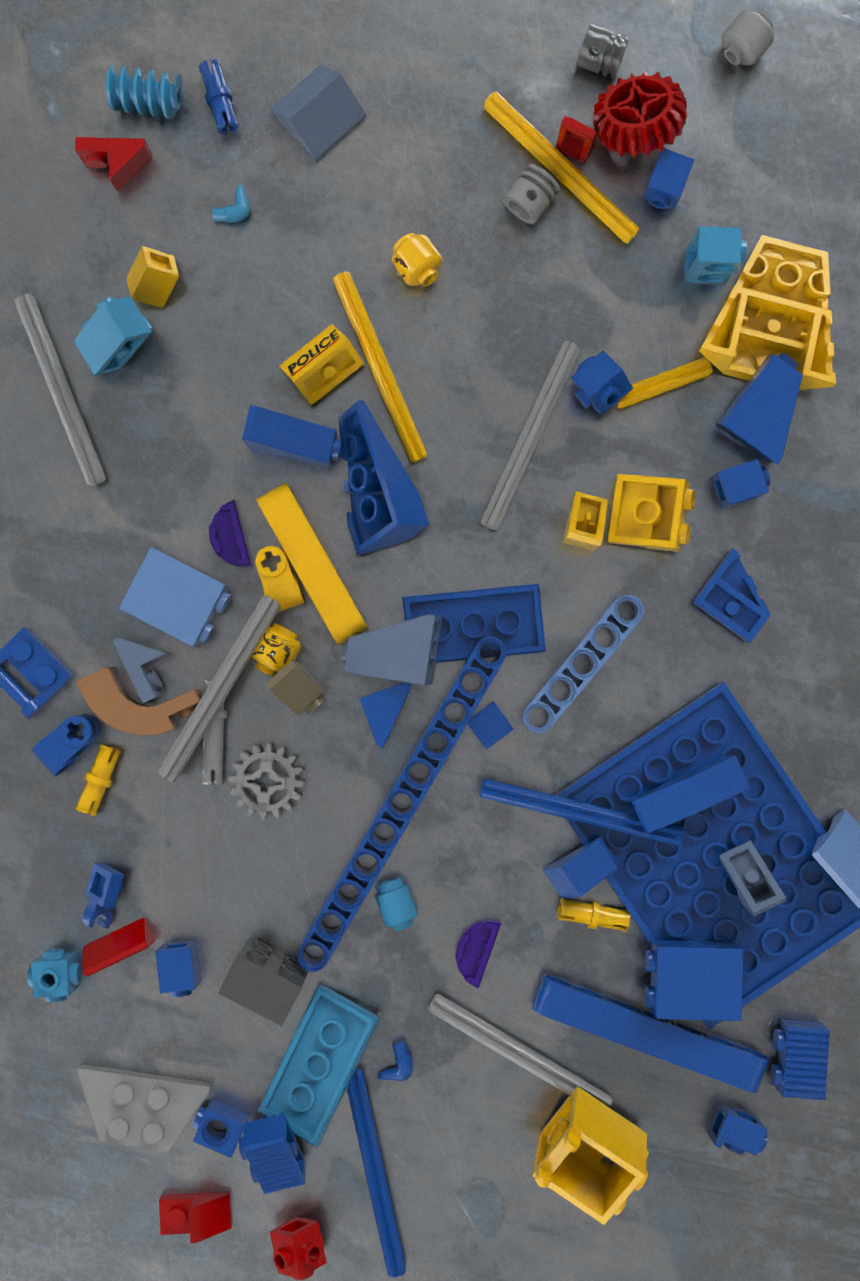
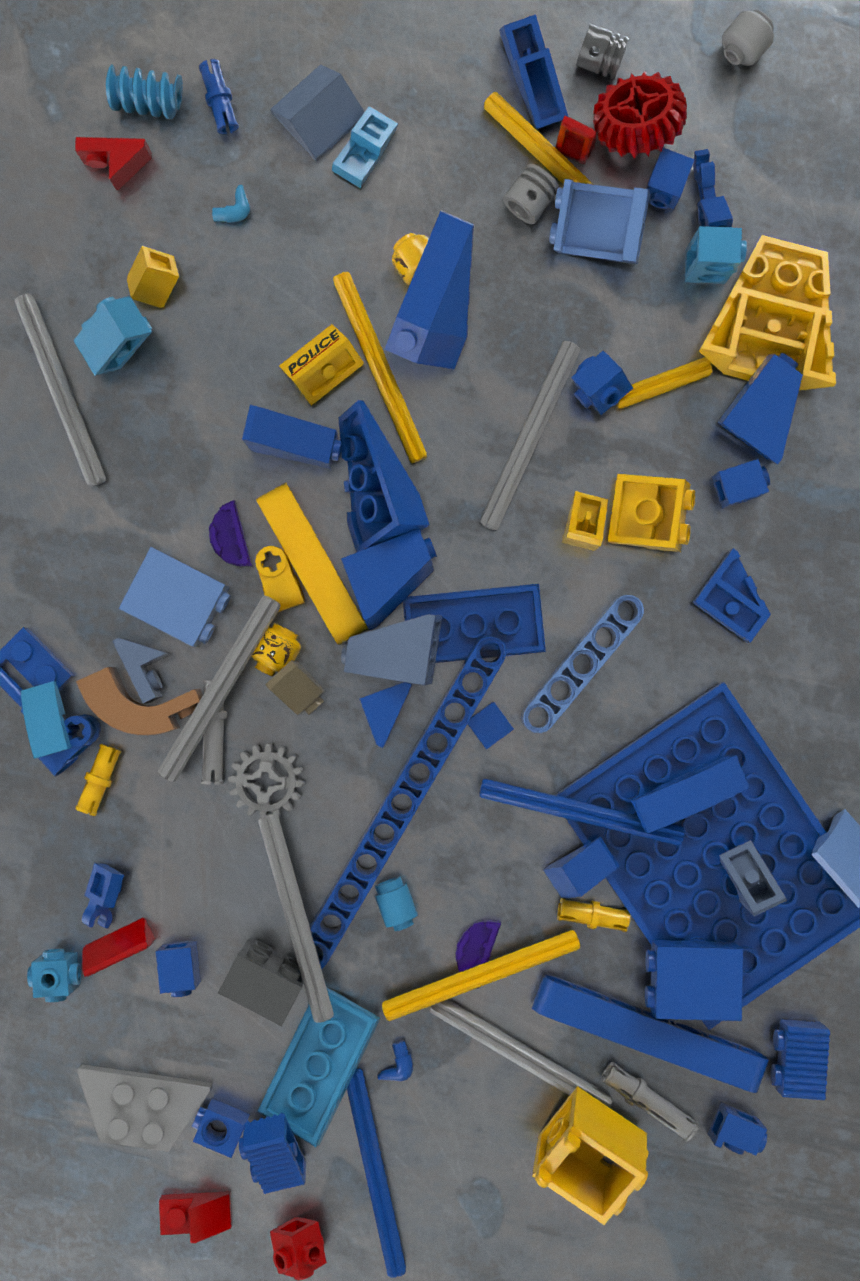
none -> dark azure slope [21,681,71,759]
none -> light grey axle [258,813,334,1023]
none -> dark azure slope [332,106,398,188]
none -> blue slope [341,528,437,630]
none -> yellow axle [382,930,580,1021]
none -> blue wedge [384,210,474,369]
none -> blue slope [499,14,569,129]
none -> medium blue panel [549,179,650,264]
none -> light grey pin [601,1062,699,1141]
none -> blue piece [693,149,733,227]

